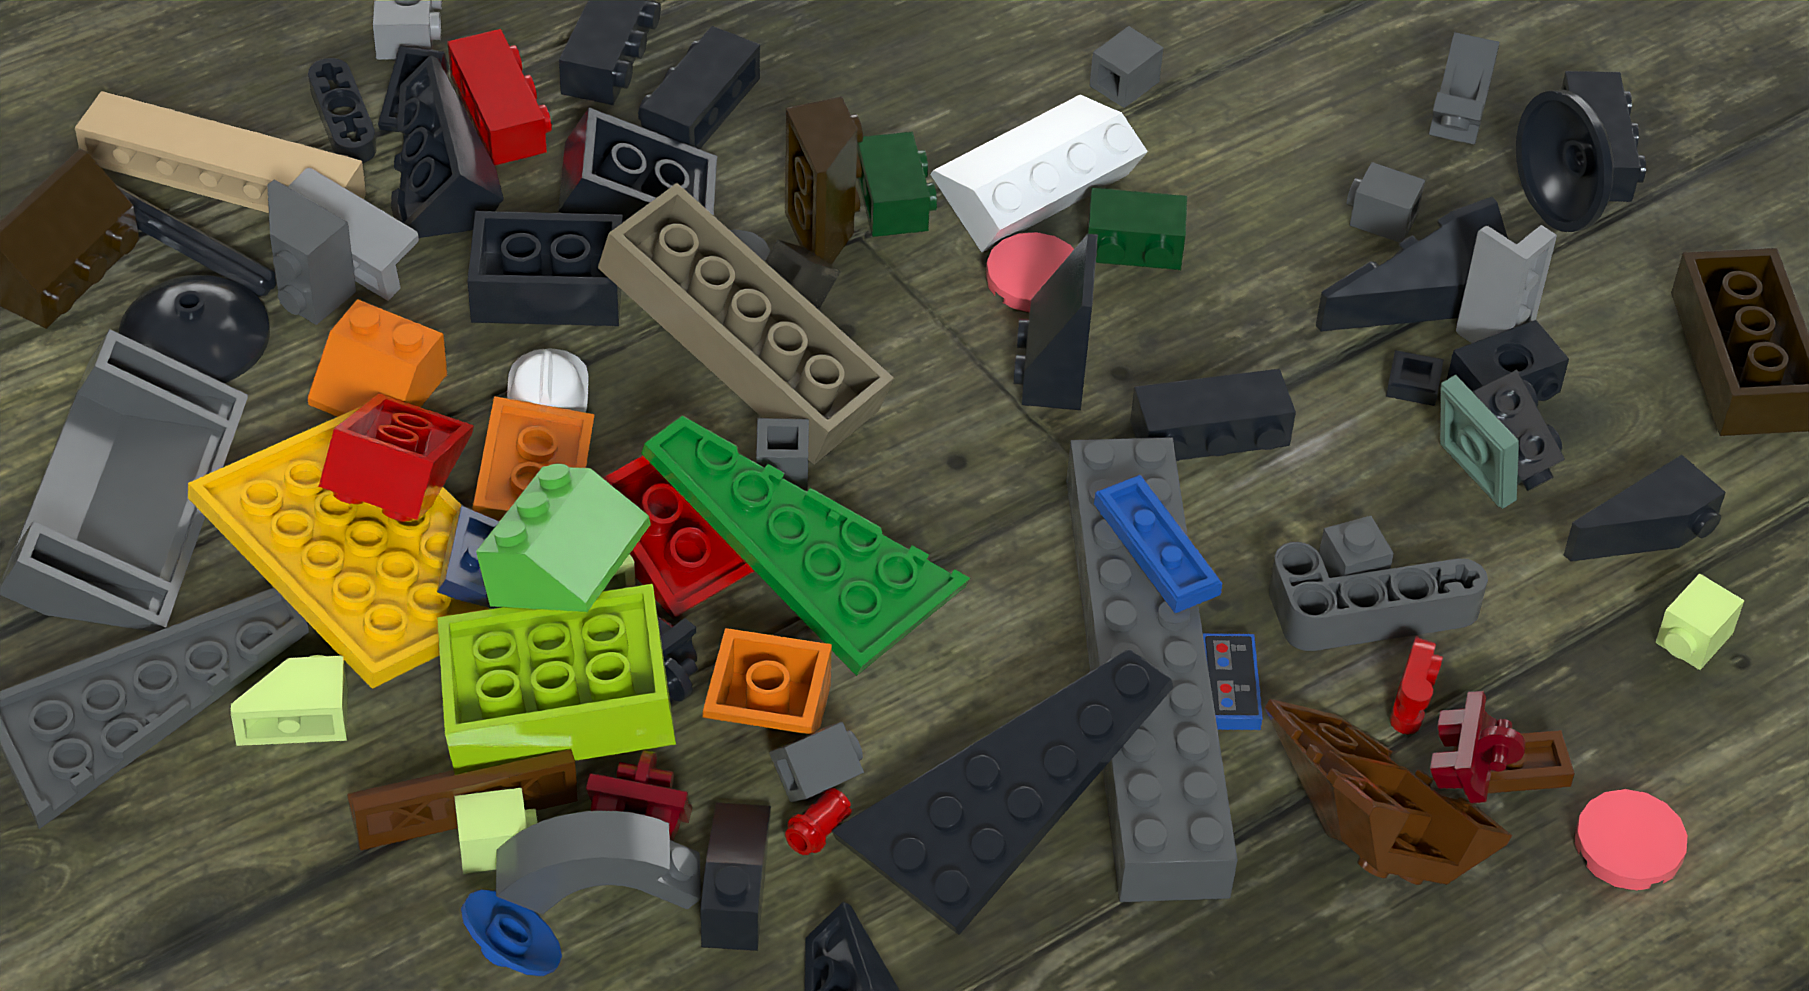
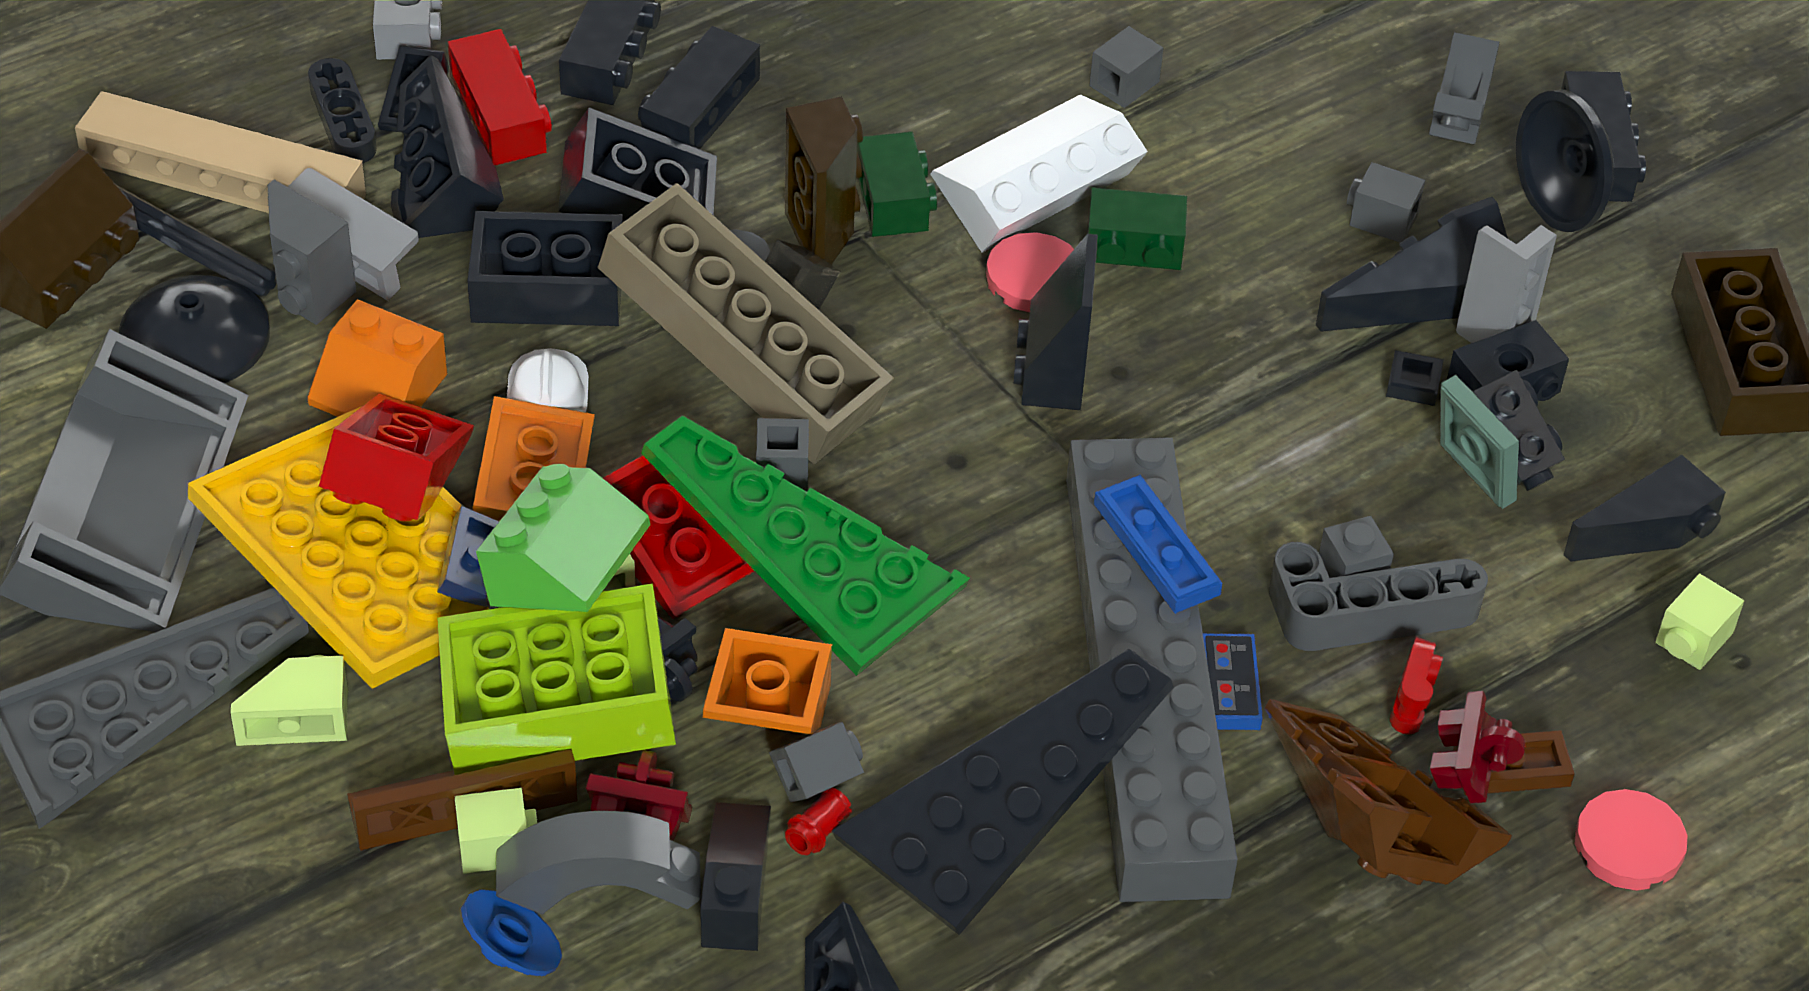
black brick [1130,368,1296,462] -> none

